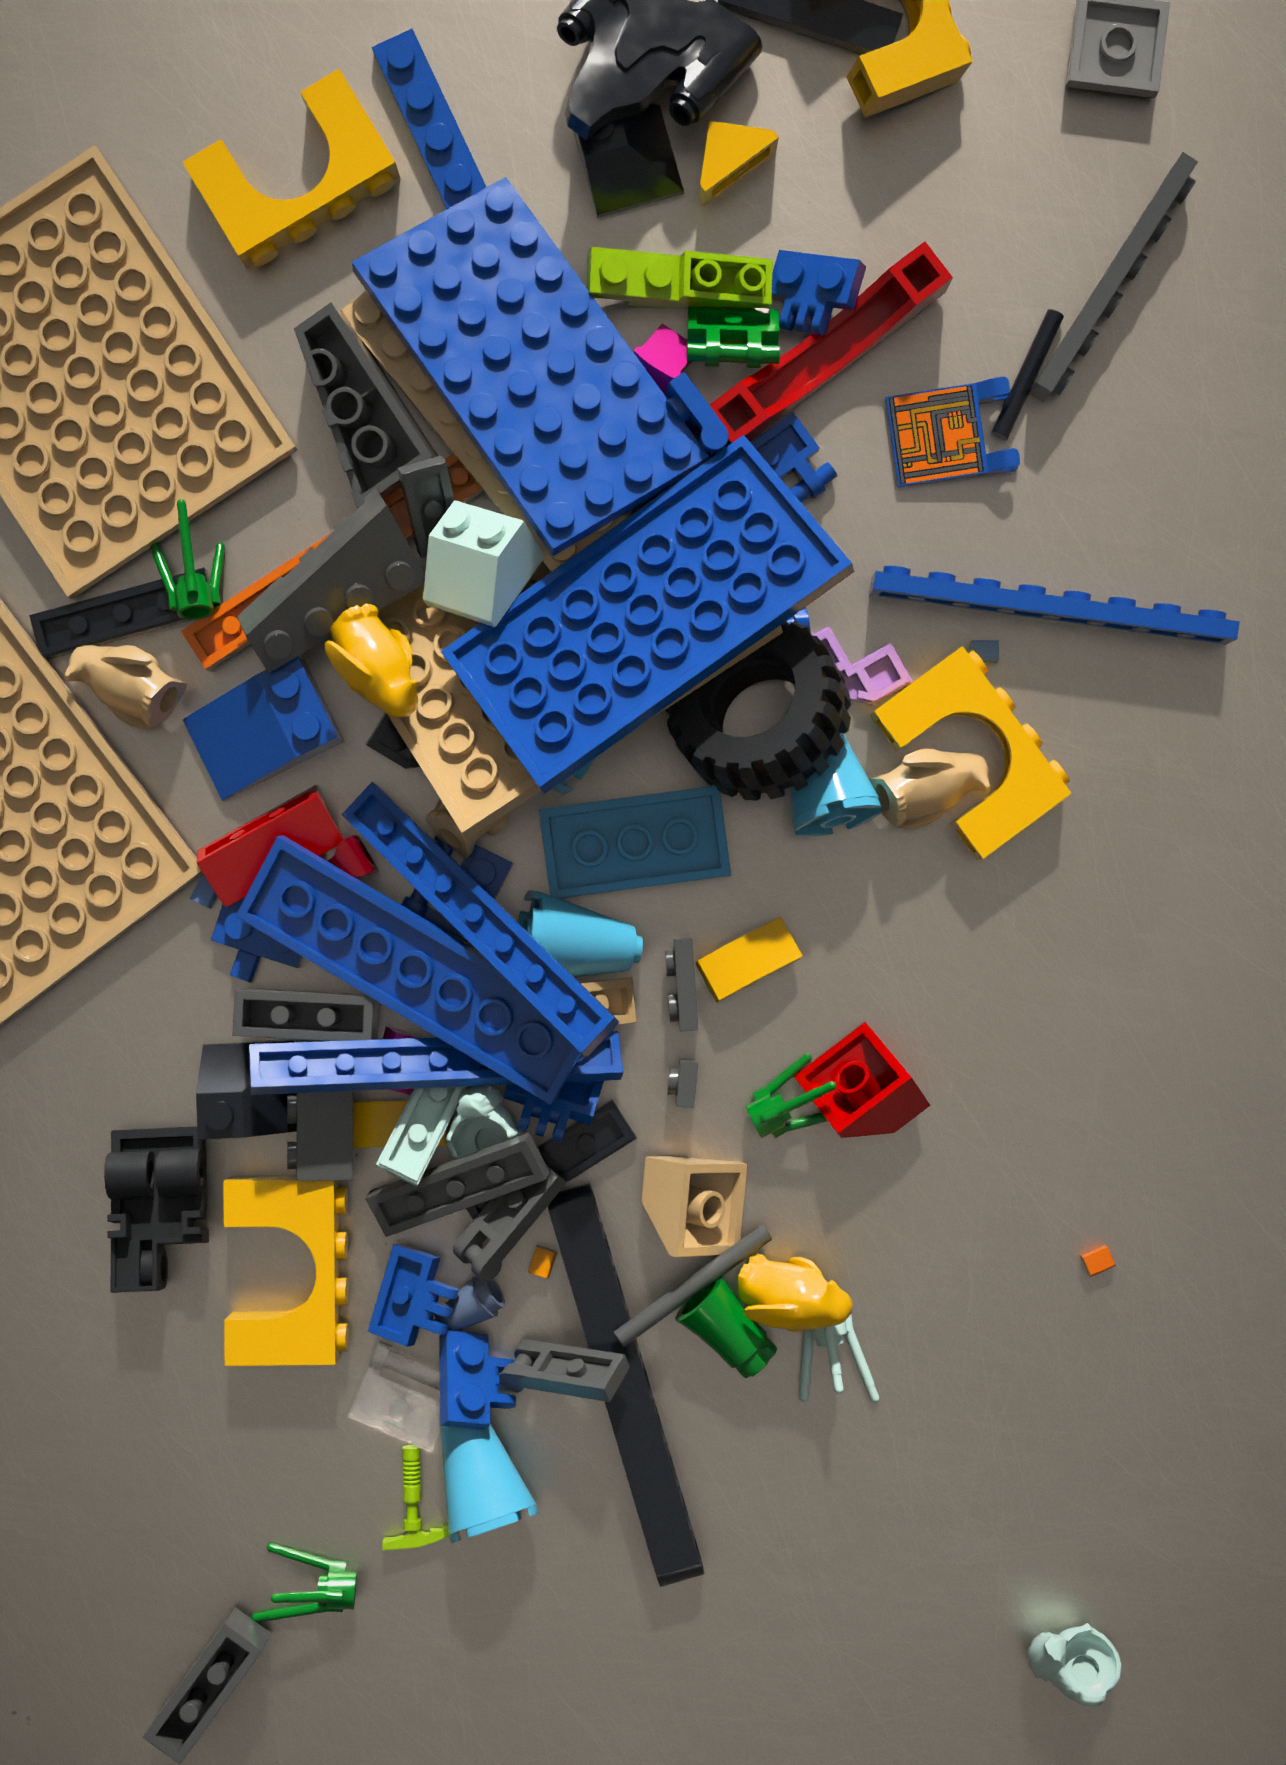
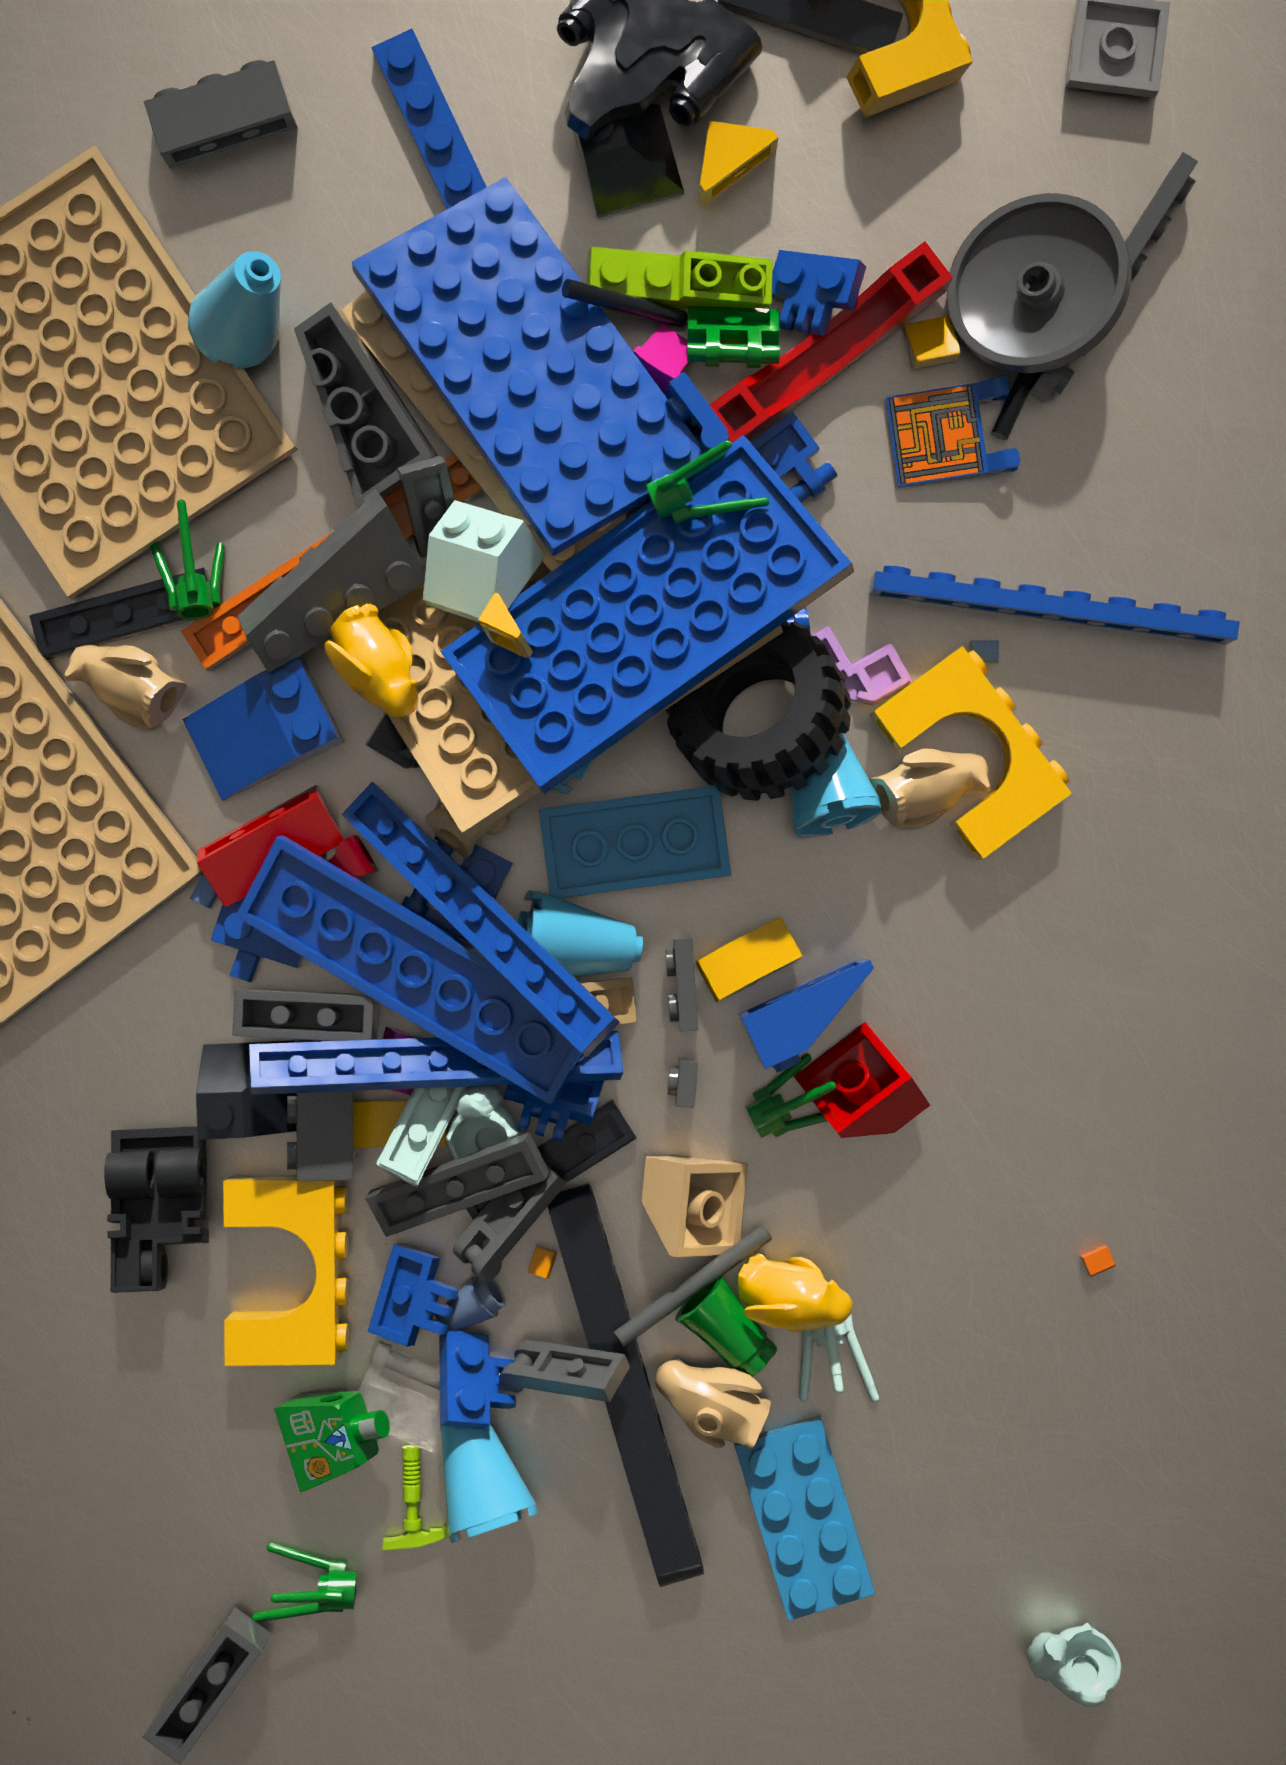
yellow arch [182,69,400,269] -> none
none -> dark grey brick [143,60,298,168]
none -> medium azure cone [188,251,281,369]
none -> green torso [274,1391,390,1492]
none -> yellow slope [478,593,533,658]
none -> black bar [562,279,688,328]
none -> green plant [647,440,769,524]
none -> tan animal [656,1358,771,1449]
none -> dark azure plate [734,1415,875,1621]
none -> blue slope [738,958,874,1072]
none -> yellow slope [904,315,961,370]
none -> dark grey dish [947,193,1132,373]

